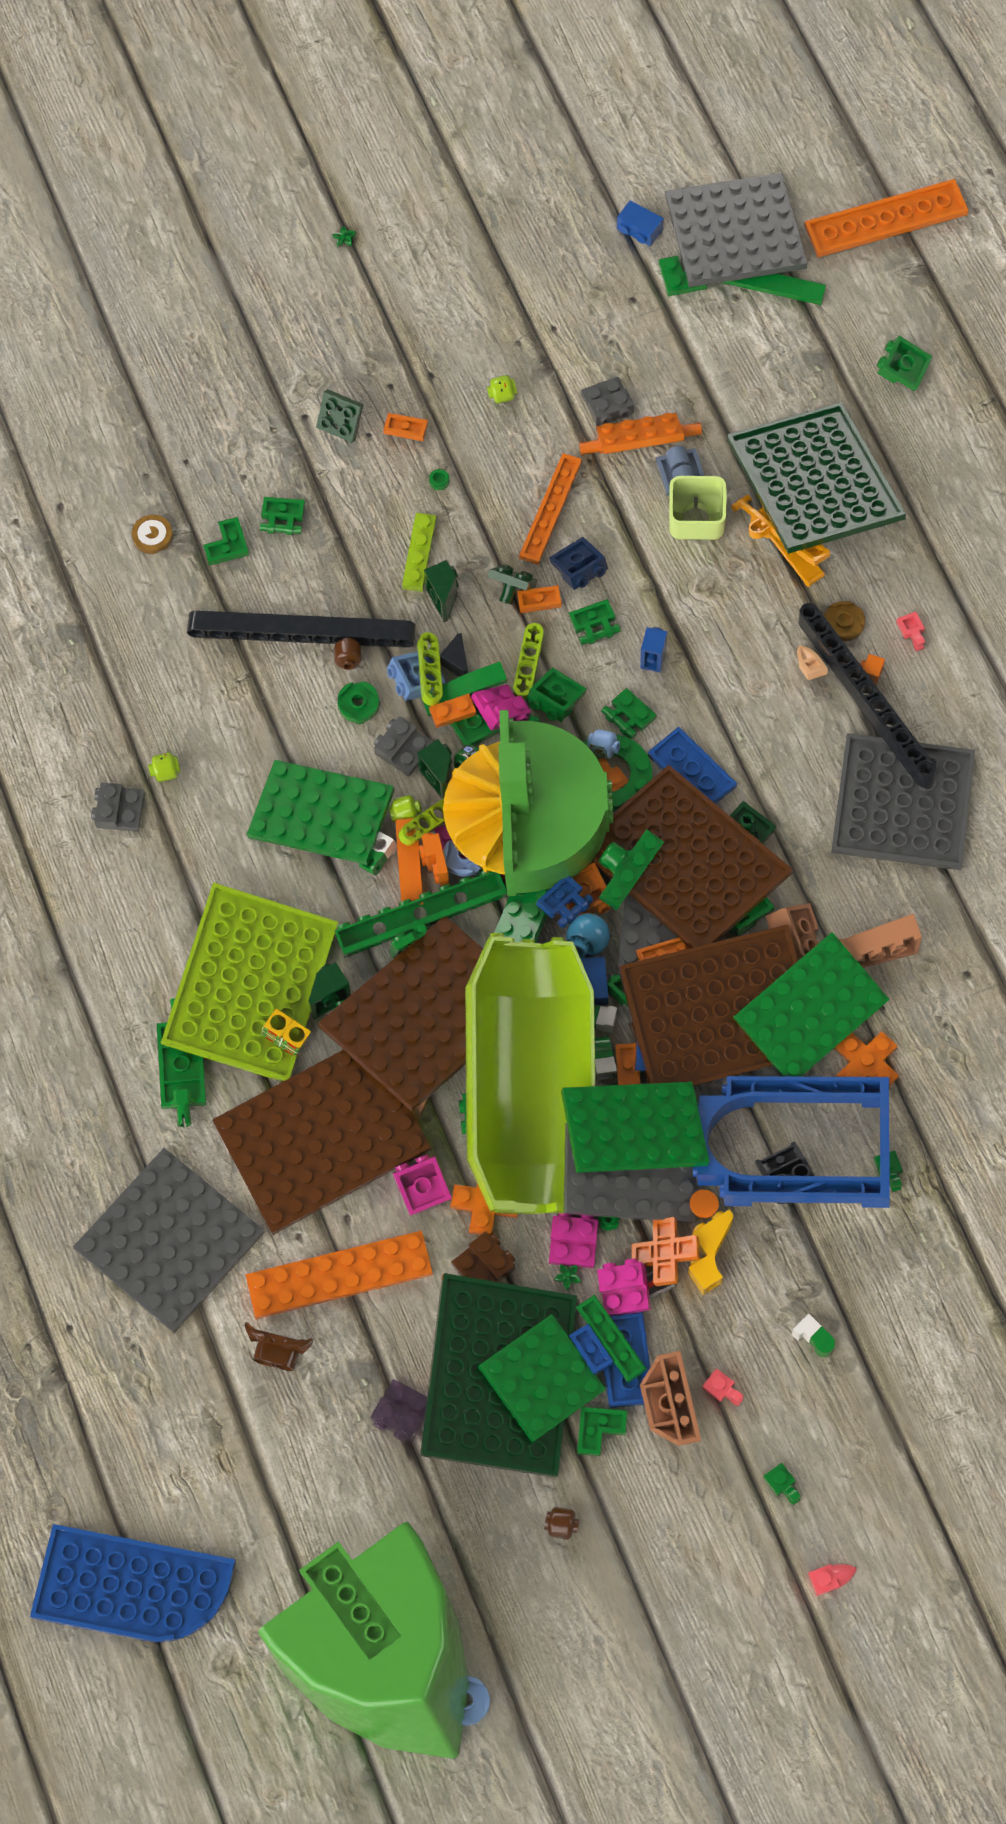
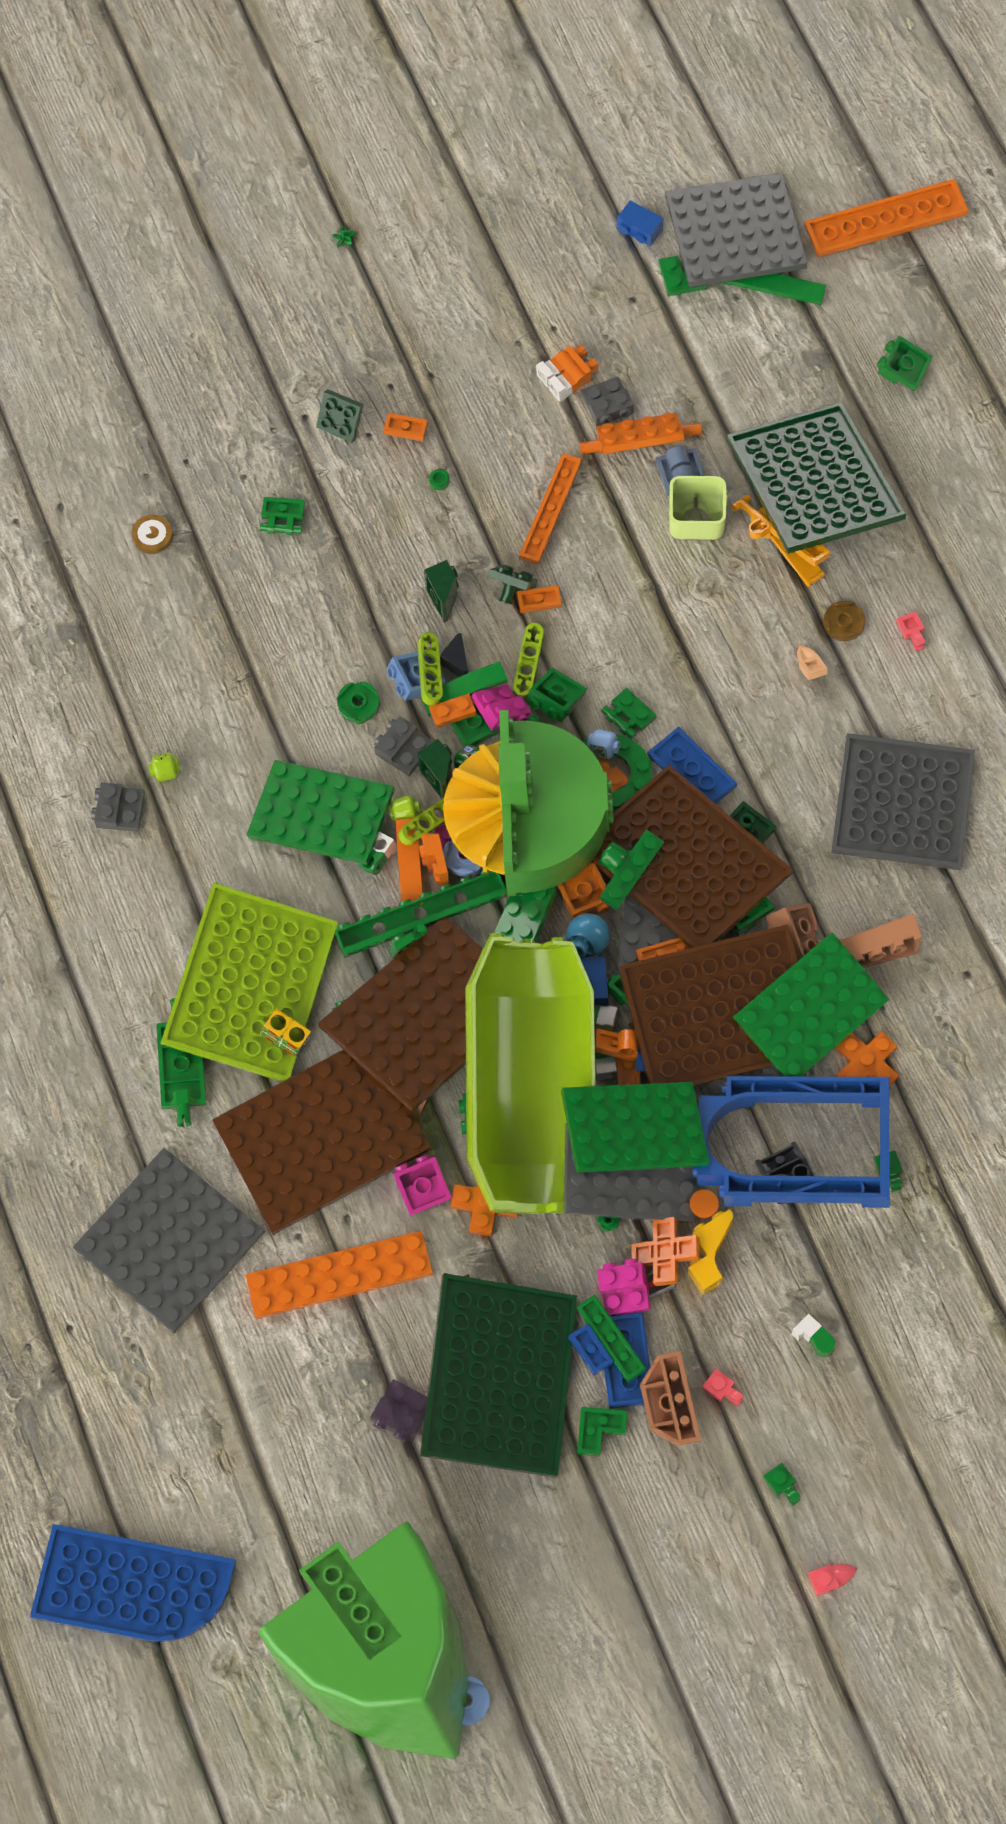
black beam [187,610,416,648] -> none
green plate [203,517,249,566] -> none
reddish brown piece [245,1322,314,1371] -> none
dark green slope [308,962,351,1020] -> none
reddish brown head [334,637,361,670] -> none
lime plate [402,513,436,592] -> none
reddish brown plate [451,1231,516,1282] -> none
green plate [478,1314,606,1443] -> none
lime head [487,375,518,404] -> none
blue plate [536,876,593,928] -> none
reddish brown head [544,1507,580,1540] -> none
dark blue plate [549,537,608,590] -> none
dark pink plate [549,1213,598,1268] -> none
green plant [554,1264,581,1291] -> none
green plate [569,599,621,646] -> none
blue brick [640,627,667,673] -> none
black beam [798,603,936,787] -> none
orange plate [861,654,885,686] -> none
none -> orange hips [536,344,599,402]
none -> orange plate [594,1028,638,1061]

